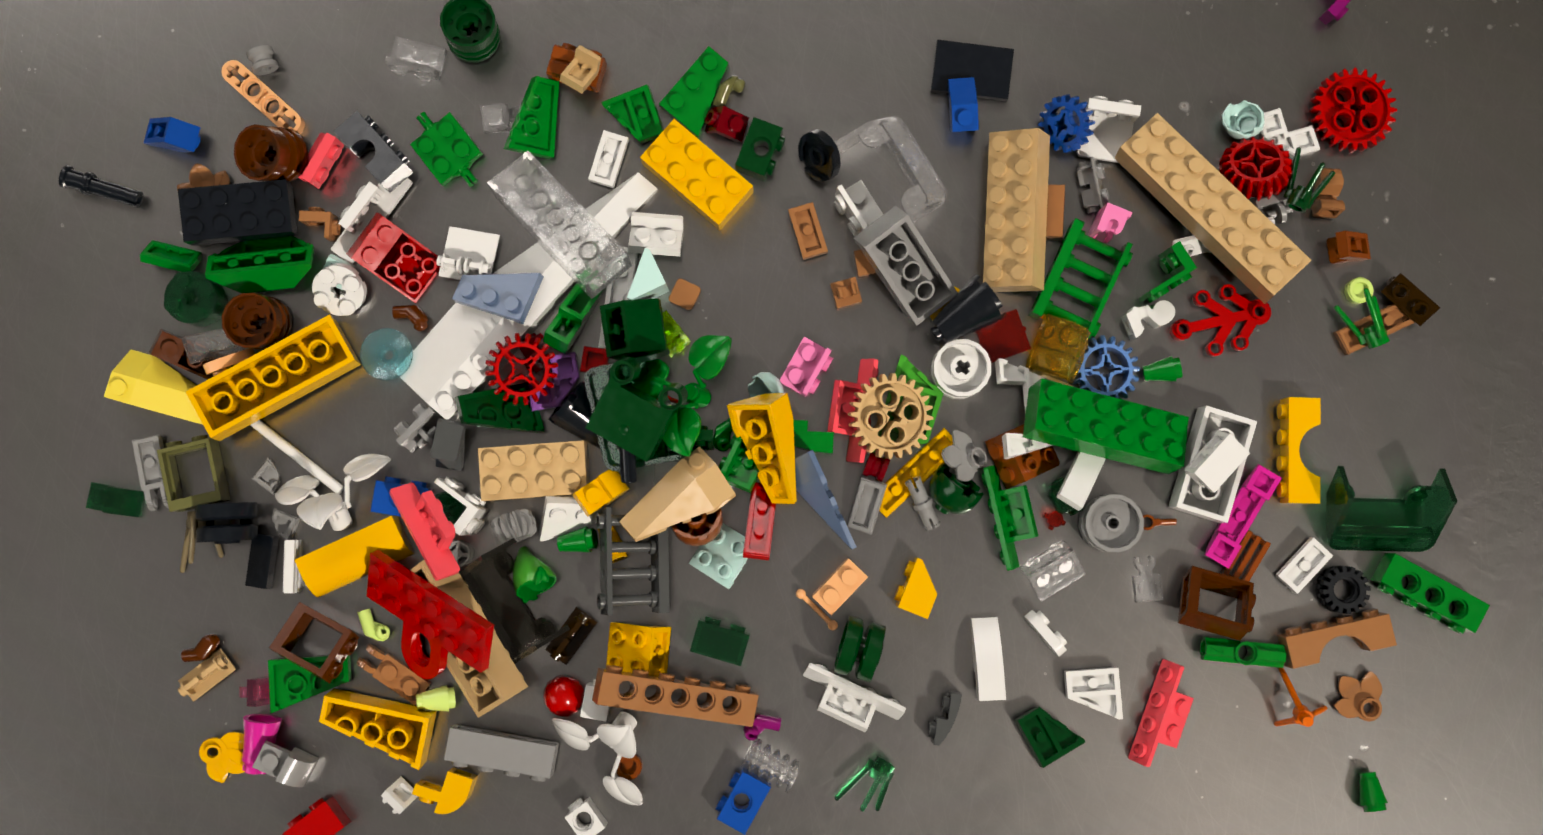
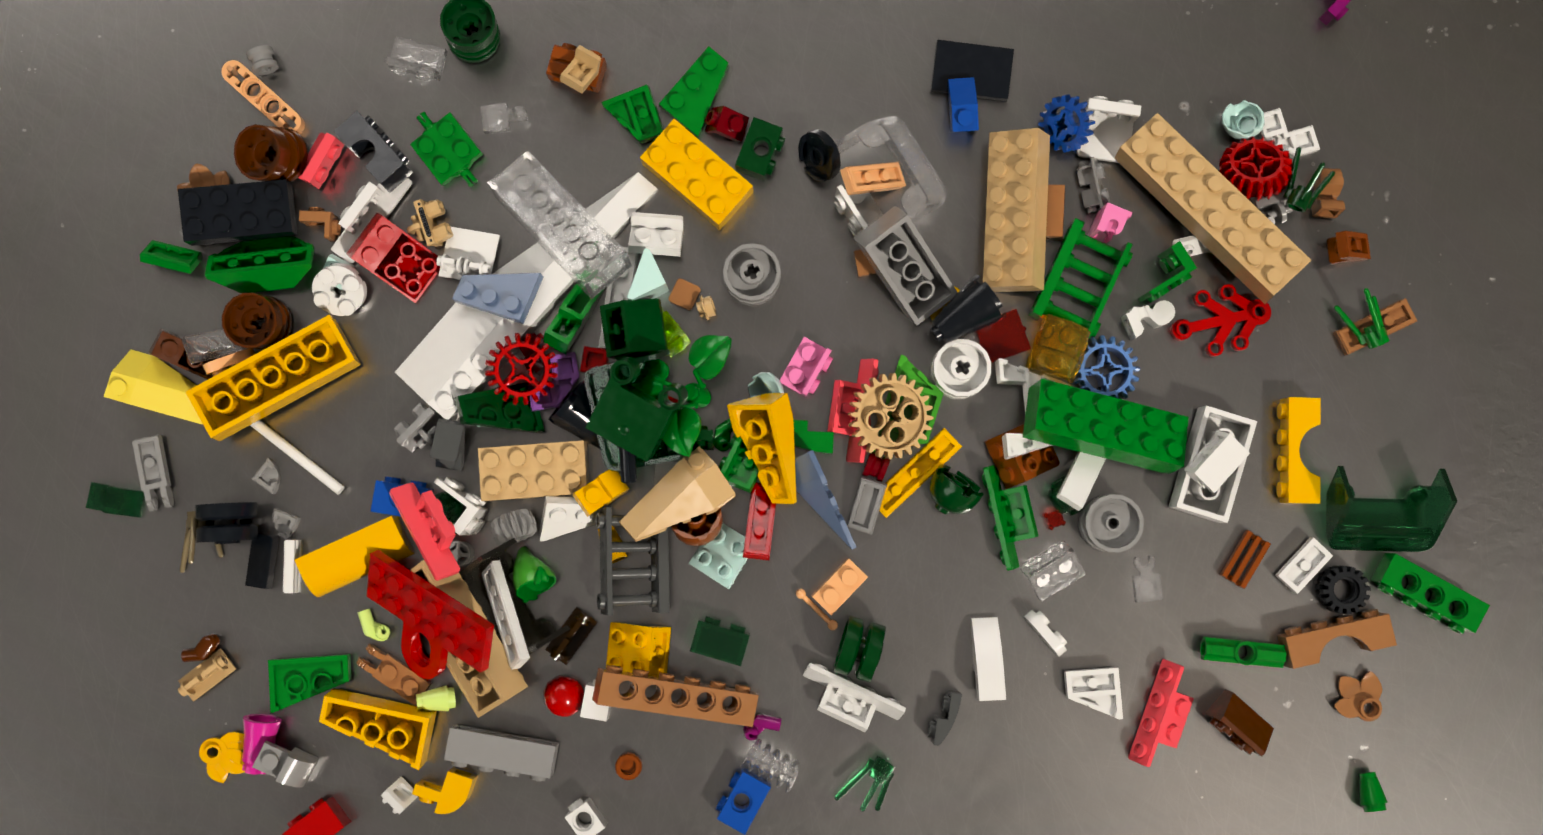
black pin [59,165,144,208] -> none
blue slope [144,117,201,153] -> none
olive window [157,435,231,512] -> none
clear green brick [164,271,228,327] -> none
clear pink tile [239,677,270,707] -> none
reddish brown window [269,602,360,684] -> none
white plant [275,454,391,531] -> none
clear light blue dish [360,328,413,380] -> none
reddish brown arm [392,305,428,331] -> none
green wing [503,76,559,159] -> none
white plant [552,711,643,806] -> none
green cone [557,526,598,552] -> none
white plate [588,130,629,189] -> none
olive arm [713,76,745,107] -> none
medium nougat plate [788,202,828,260] -> none
medium nougat tile [830,277,862,309] -> none
yellow slope [894,557,937,619] -> none
light grey pin [905,476,941,531] -> none
light grey plate [941,430,987,482] -> none
dark green wing [1015,707,1085,768] -> none
green cone [1142,356,1183,381] -> none
dark orange hand [1143,514,1177,530] -> none
reddish brown window [1178,566,1256,641] -> none
dark pink slope [1204,464,1282,569] -> none
orange plant [1274,668,1327,727] -> none
red gear [1309,67,1397,153] -> none
yellowish green tile [1344,277,1374,304] -> none
dark brown hinge [1381,273,1440,326] -> none
none -> tan hips [407,199,453,249]
none -> white tile [481,560,530,670]
none -> tan plate [696,295,717,320]
none -> light grey wheel [723,243,781,306]
none -> light nougat tile [840,162,906,195]
none -> reddish brown slope [1205,689,1274,757]

